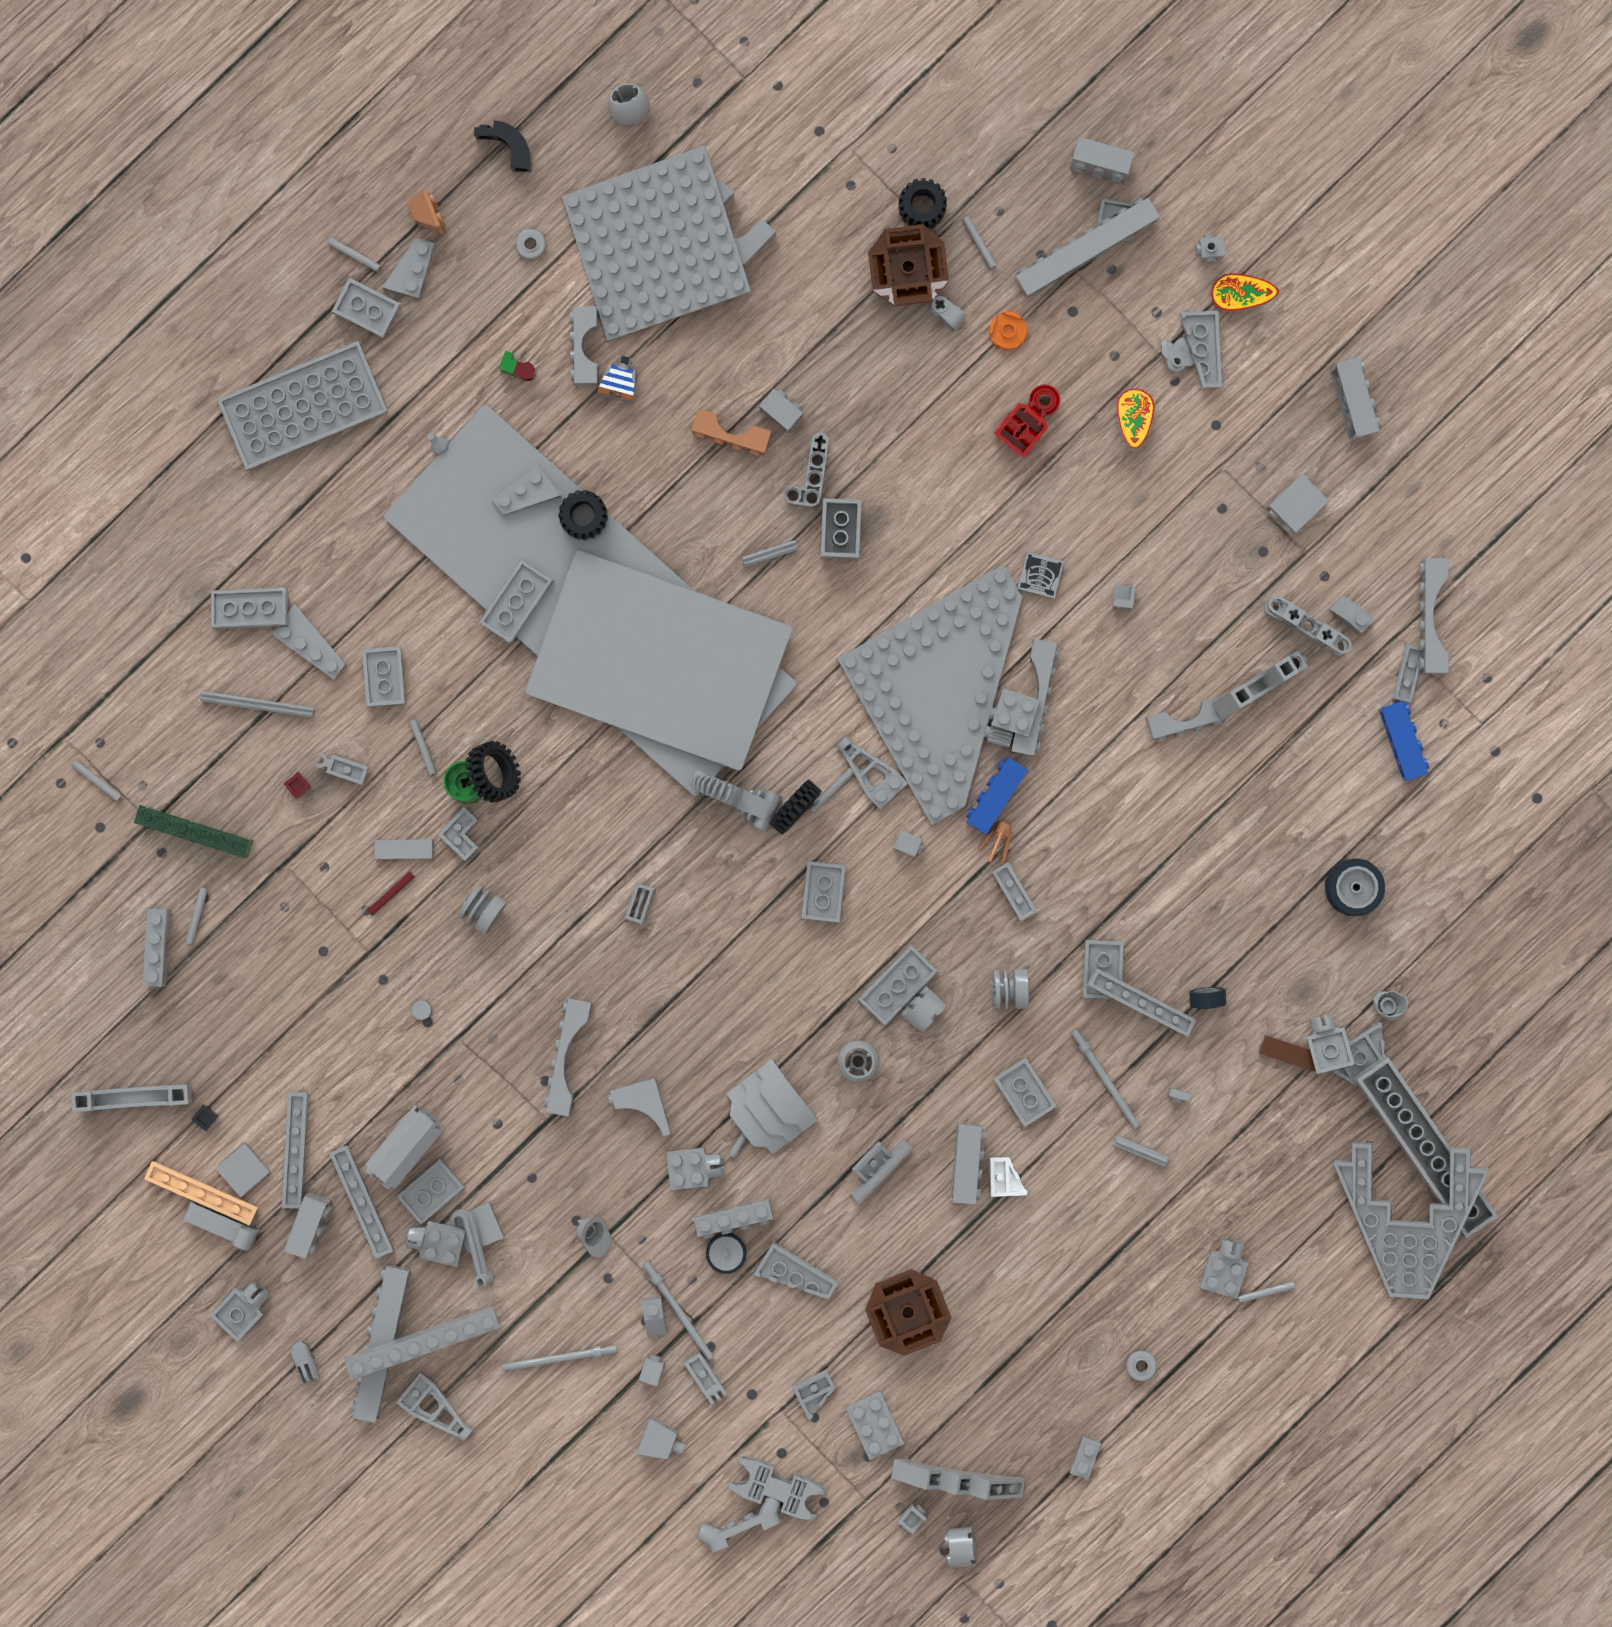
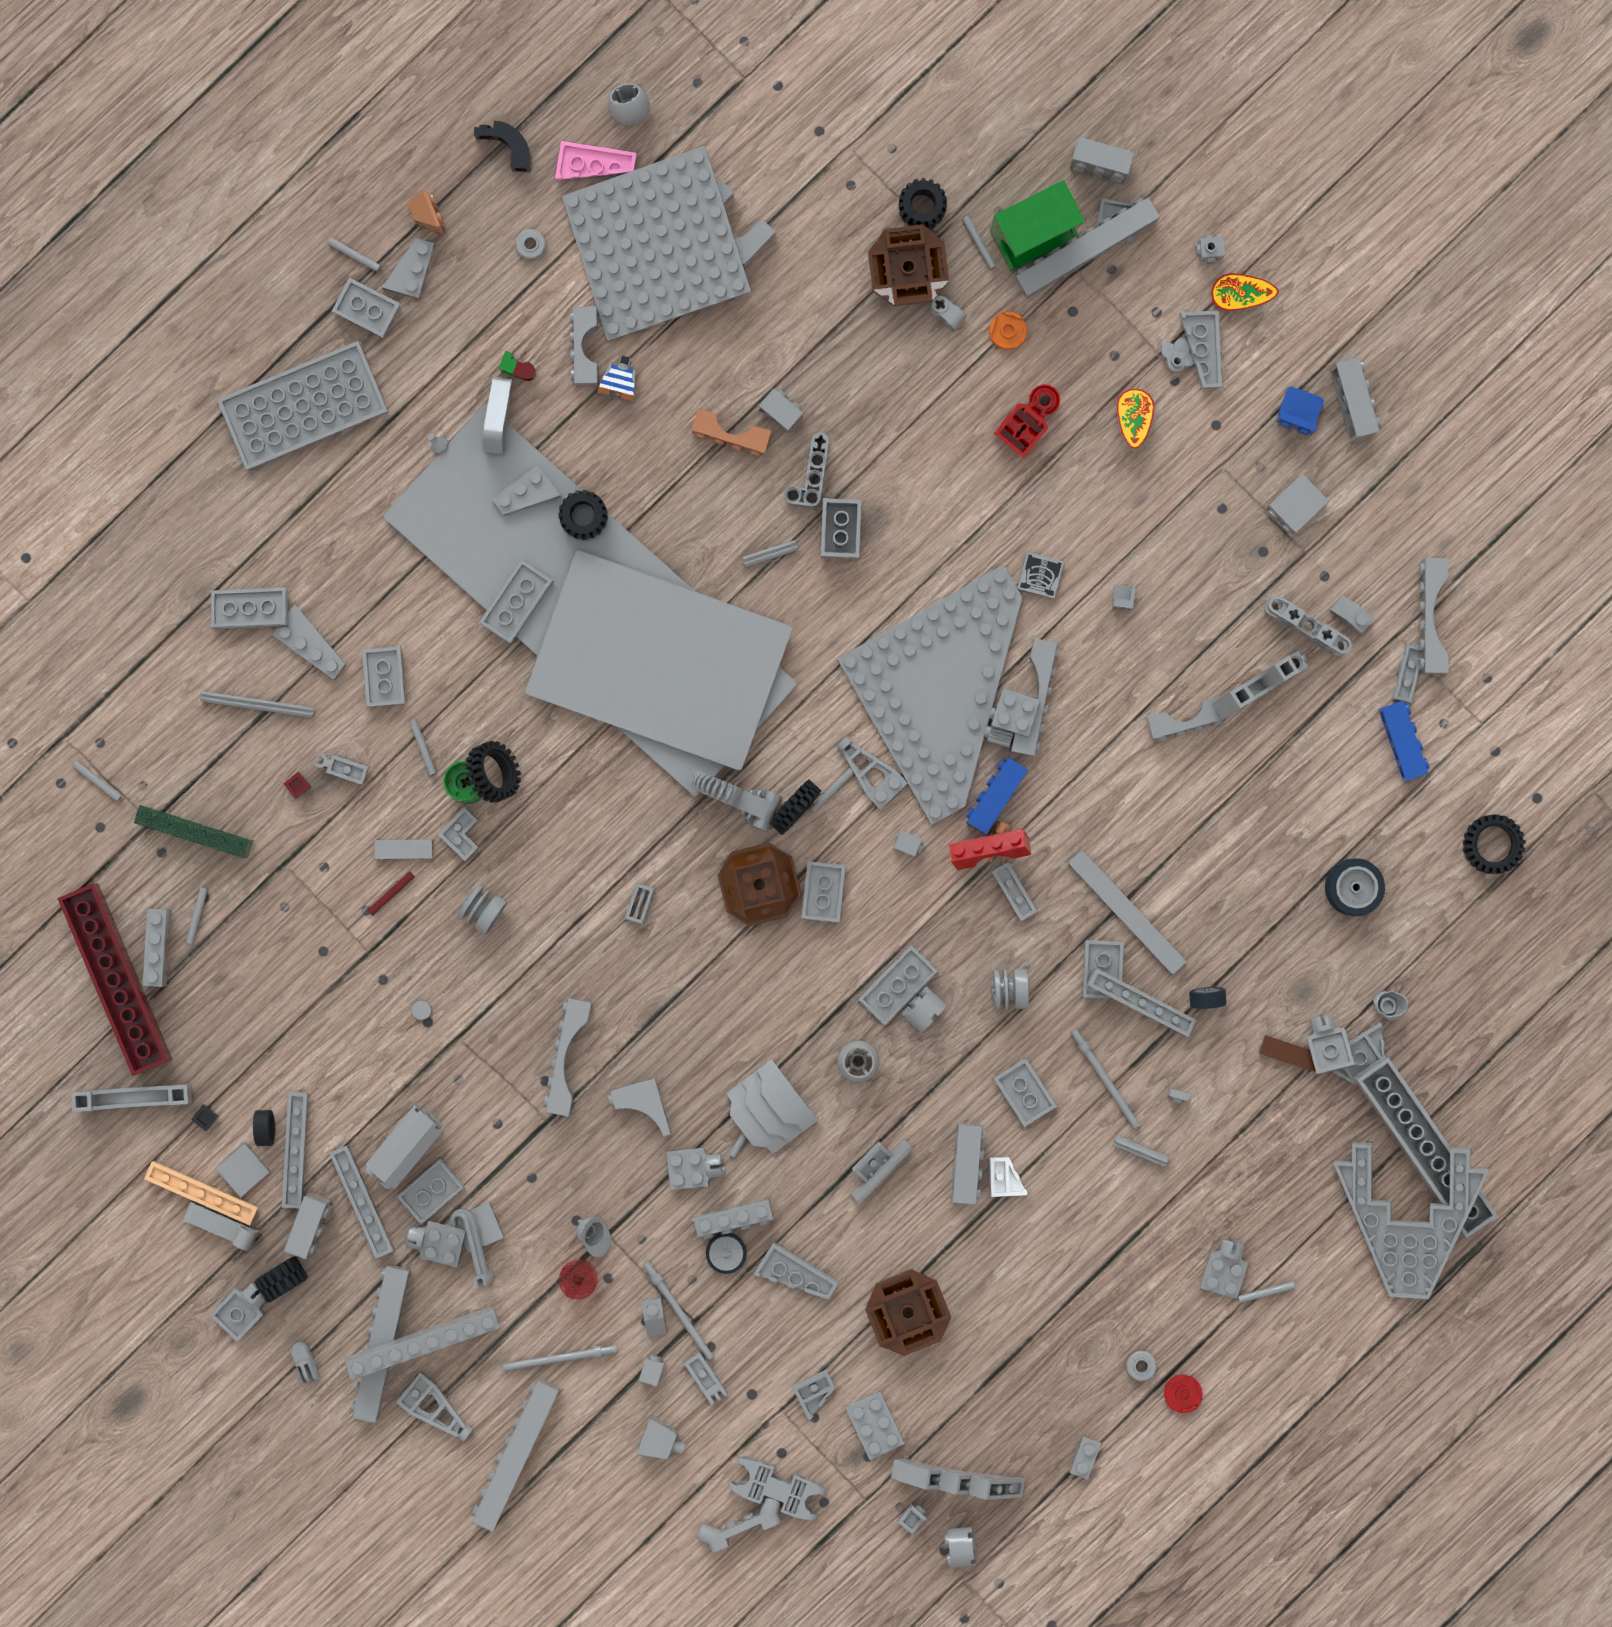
none -> dark red brick [57,883,173,1076]
none -> black tyre [253,1110,275,1147]
none -> black tyre [254,1256,308,1302]
none -> light grey brick [471,1378,560,1532]
none -> beam [483,377,513,454]
none -> bright pink wing [555,141,637,180]
none -> clear red brick [559,1259,598,1299]
none -> reddish brown piece [718,842,801,926]
none -> red arch [949,829,1031,870]
none -> green container [990,180,1085,272]
none -> light grey tile [1068,850,1186,975]
none -> red tile [1164,1374,1203,1414]
none -> blue bracket [1275,386,1324,435]
none -> black tyre [1462,814,1526,874]

